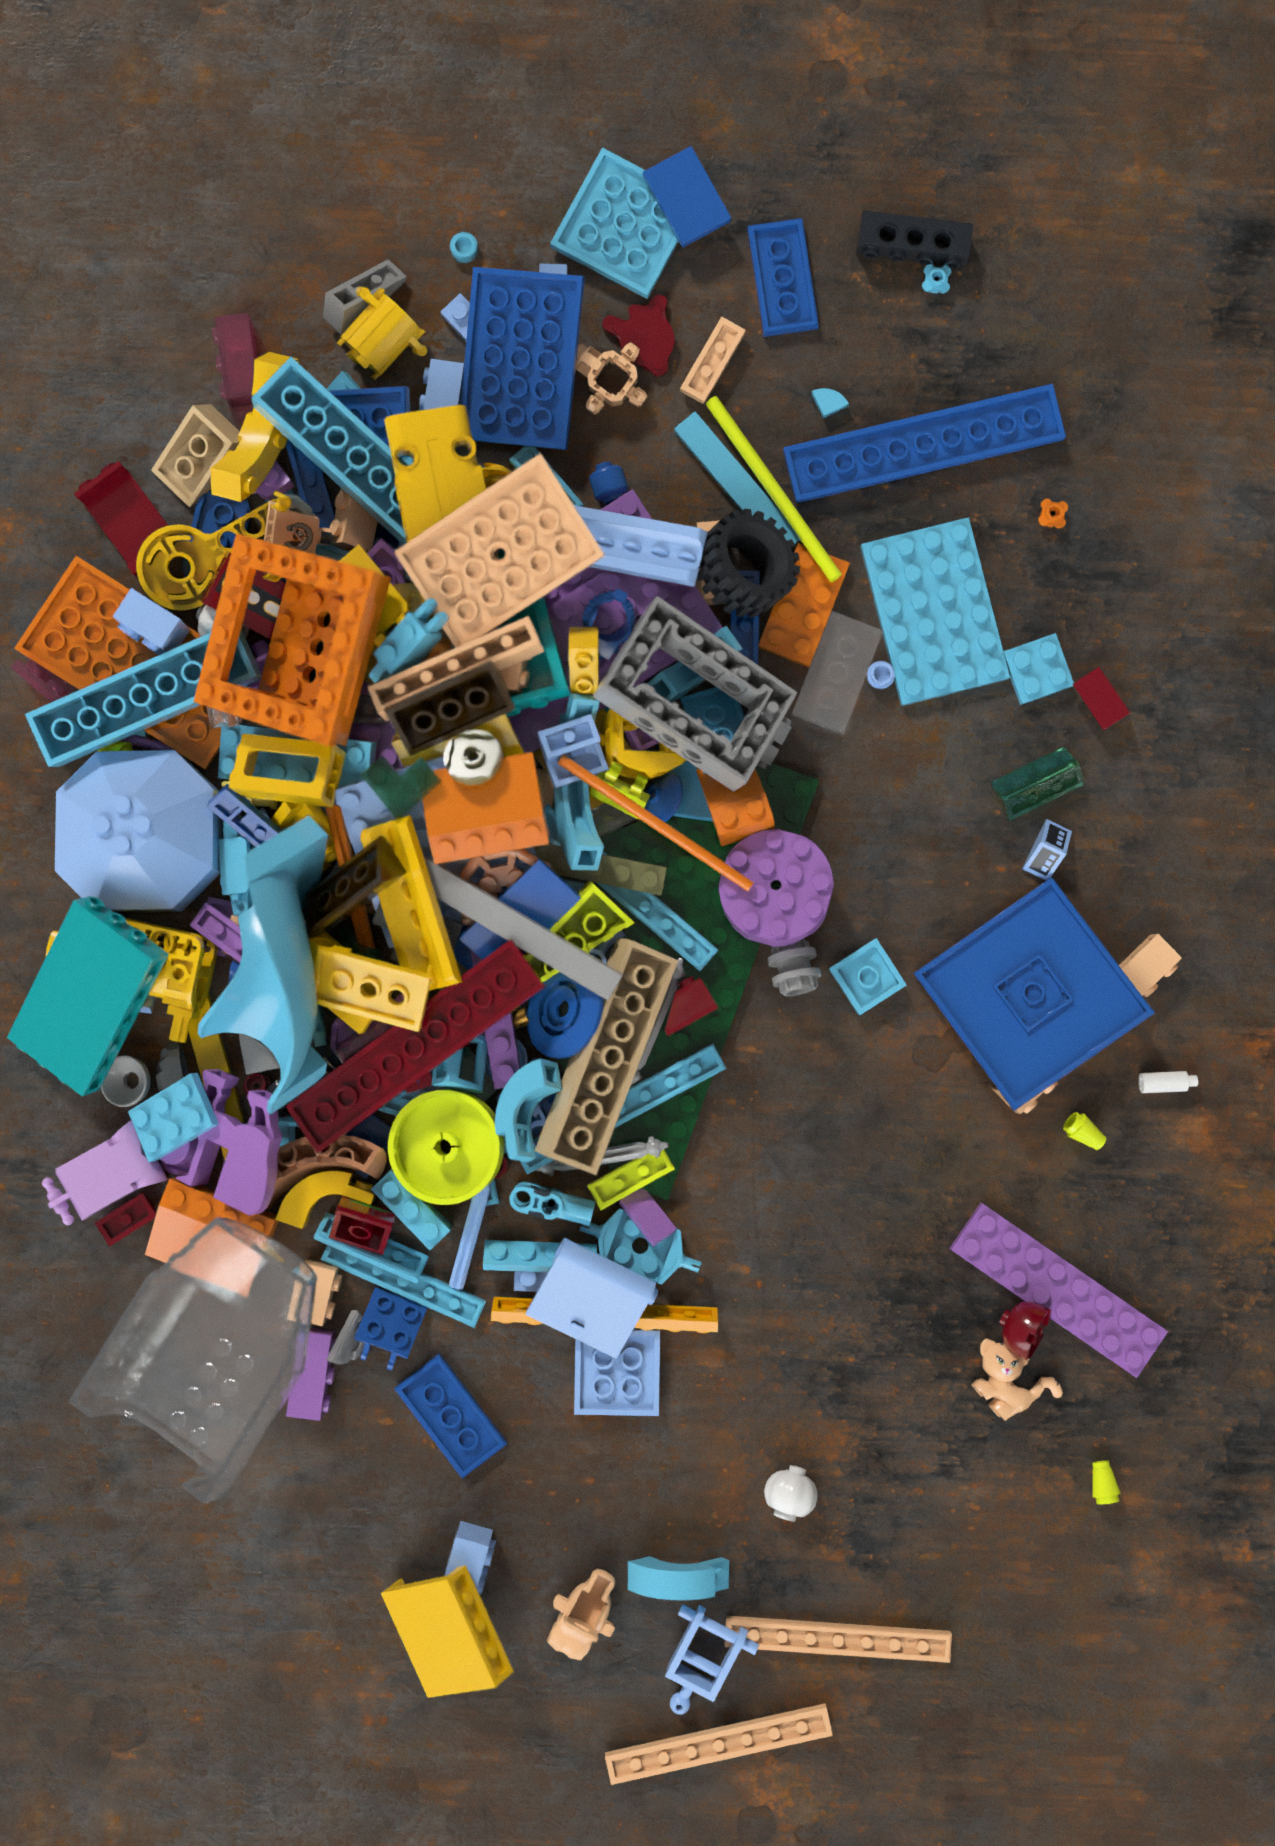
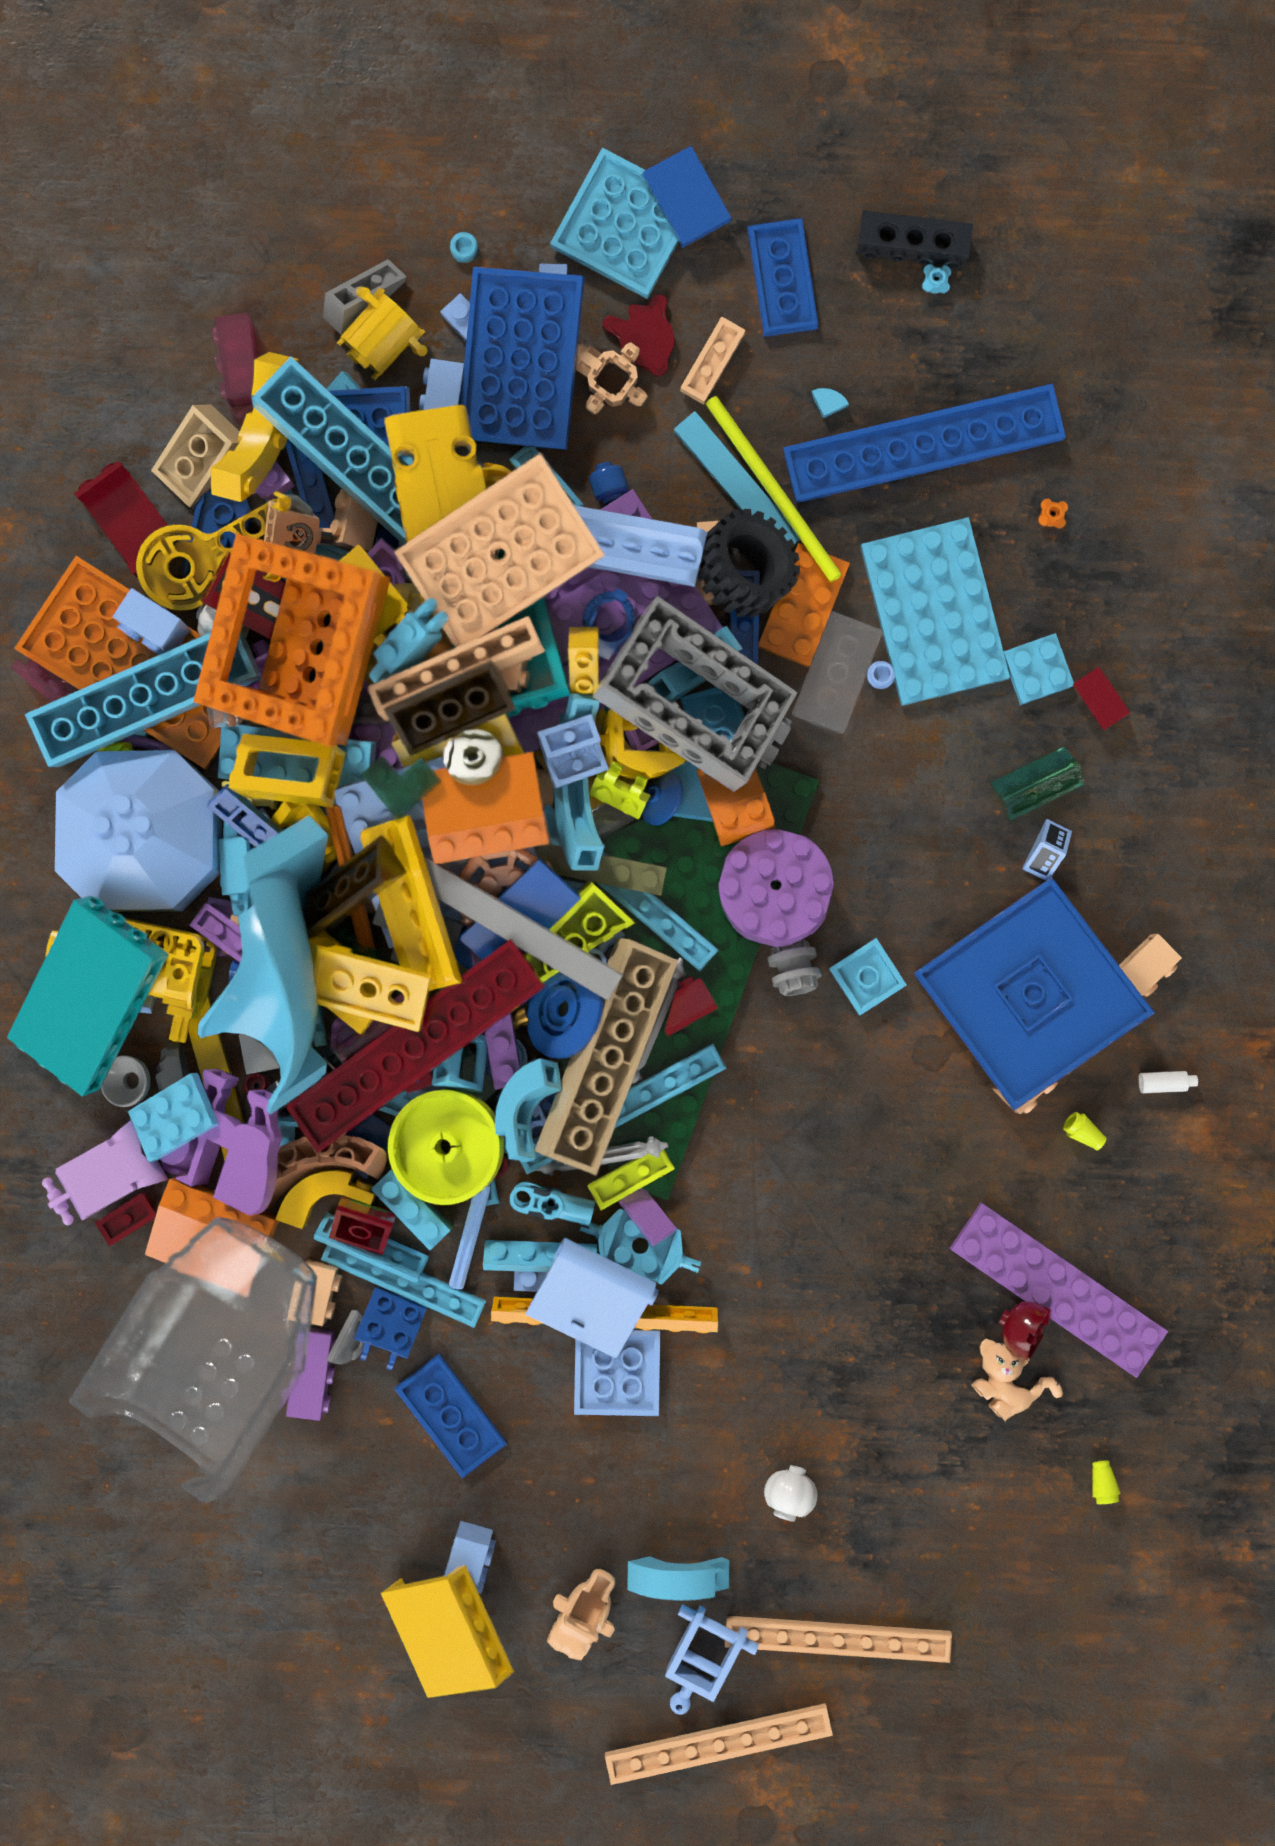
orange piece [558,755,754,892] -> none

